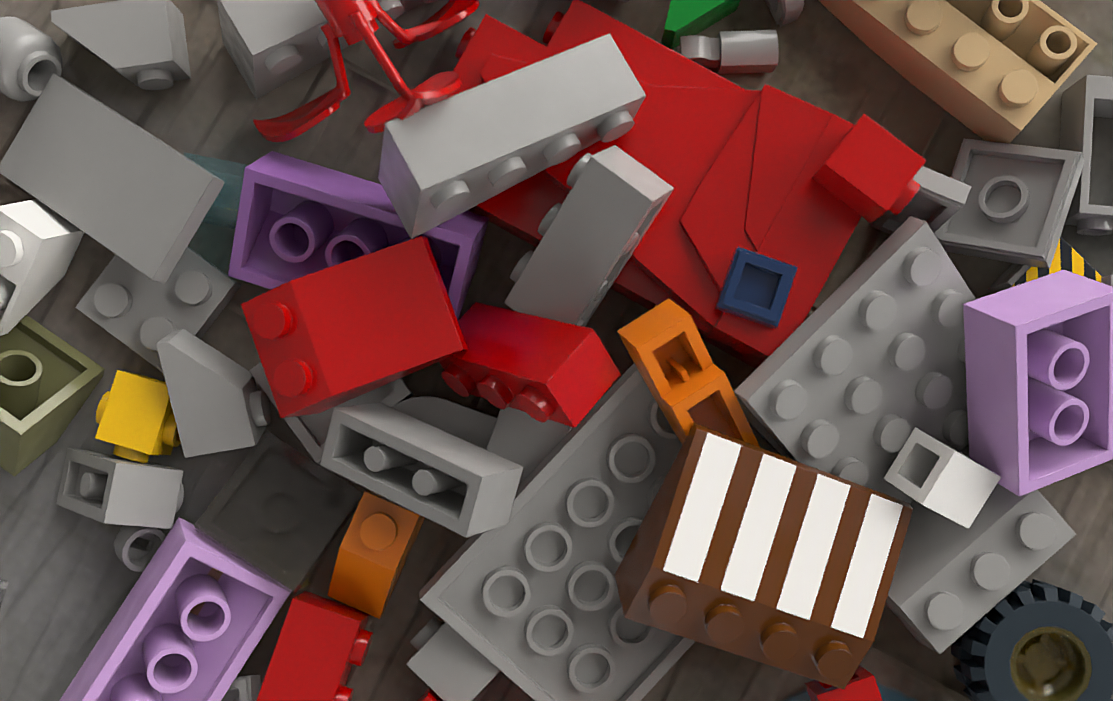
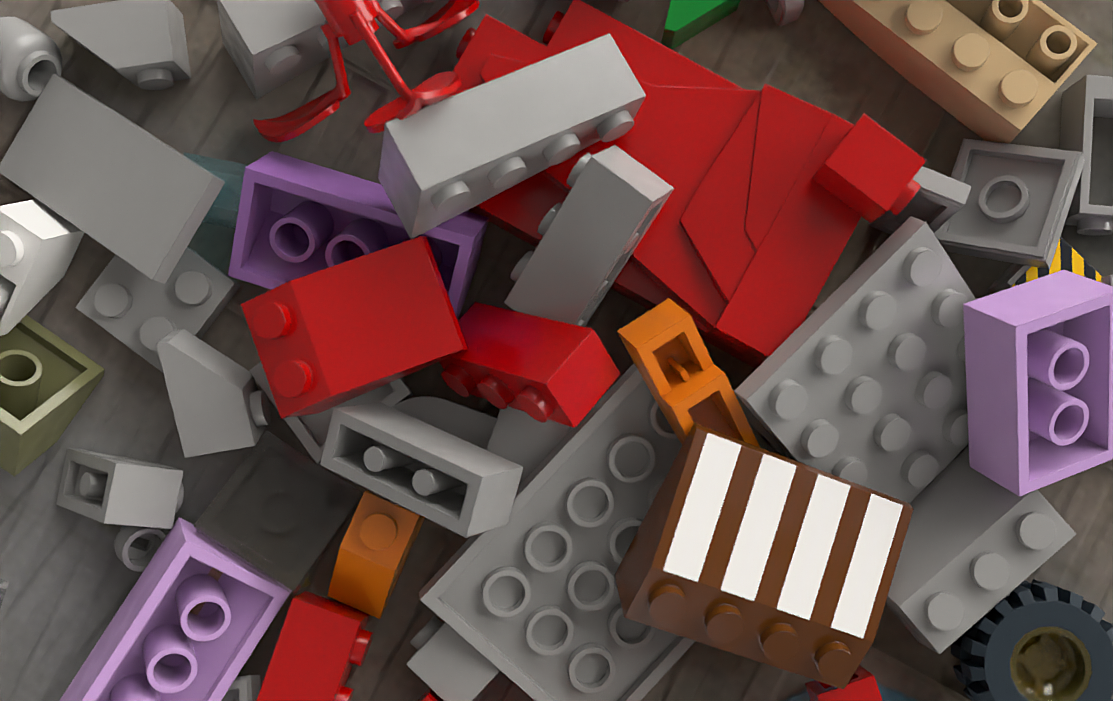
yellow brick [95,370,181,463] -> none
light grey bar [676,30,778,74] -> none
dark blue tile [715,247,798,329] -> none
white brick [883,427,1001,529] -> none

